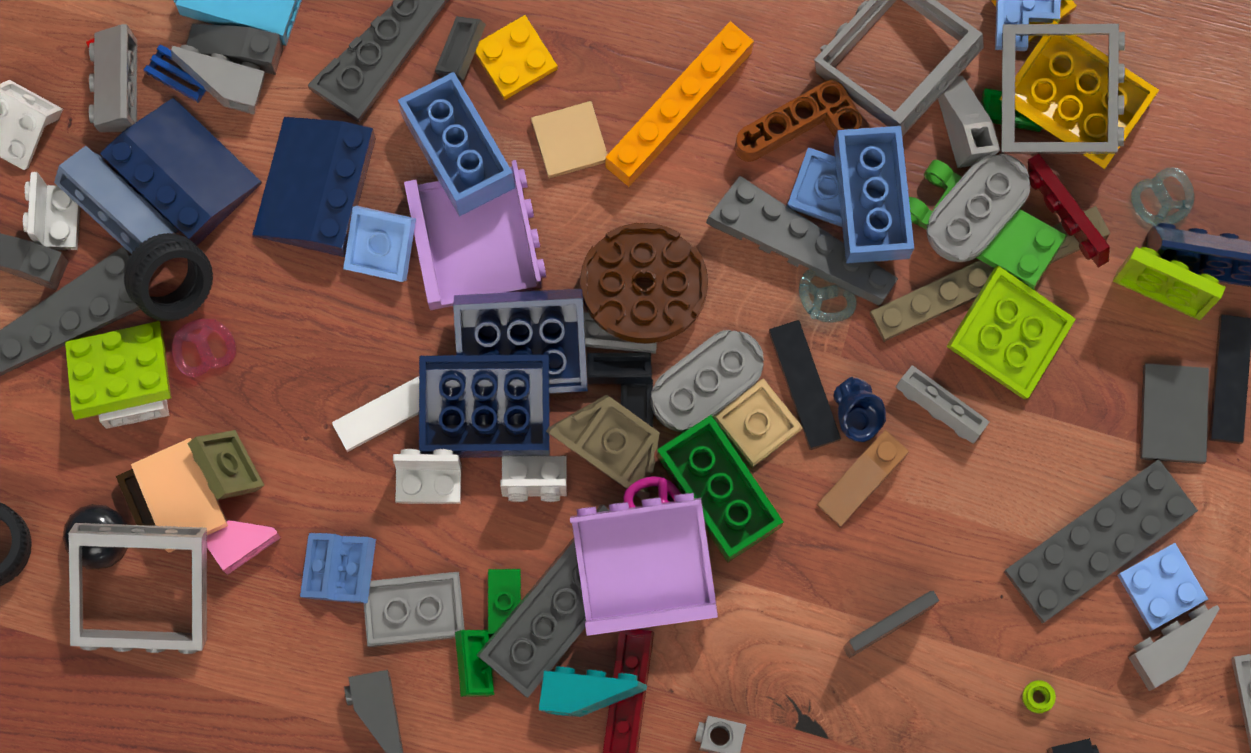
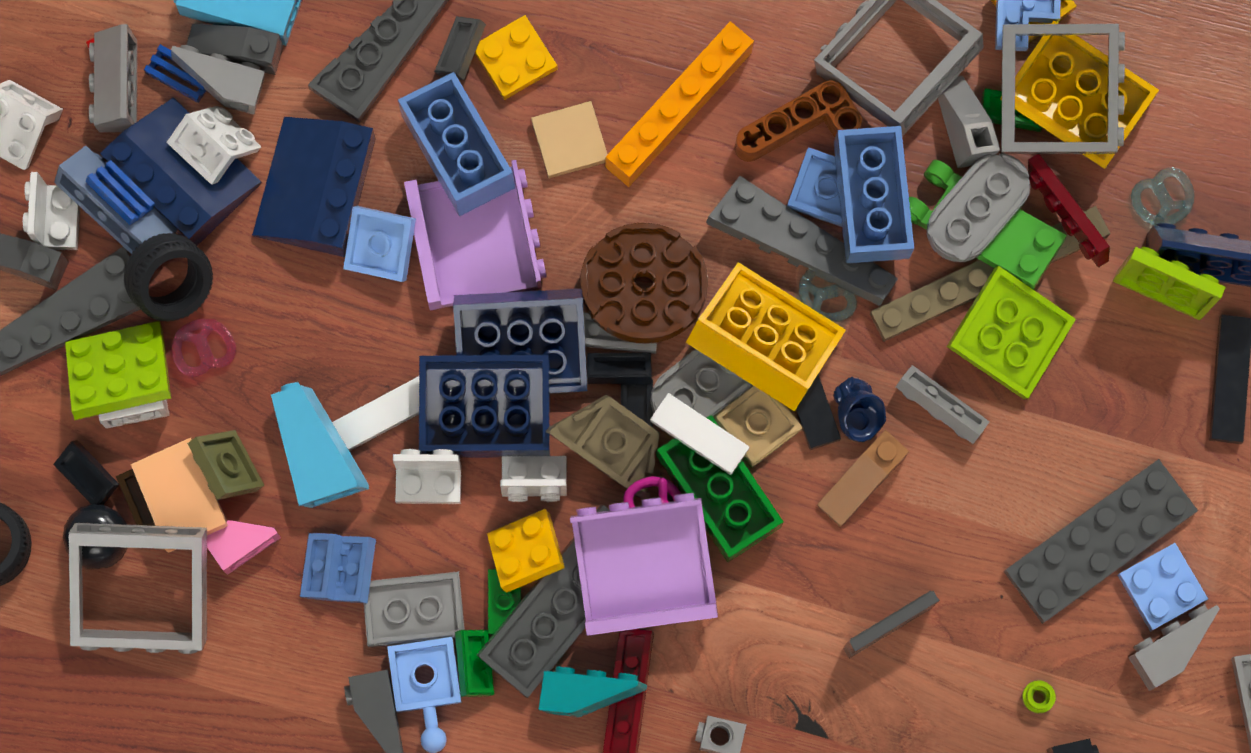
dark grey tile [1140,363,1209,464] -> none
none -> black tile [53,440,120,505]
none -> blue tile [86,160,155,225]
none -> white bracket [166,106,261,185]
none -> medium azure slope [271,382,369,508]
none -> light blue plate [387,637,462,753]
none -> yellow plate [487,509,565,593]
none -> white tile [650,393,750,475]
none -> yellow slope [685,262,846,411]

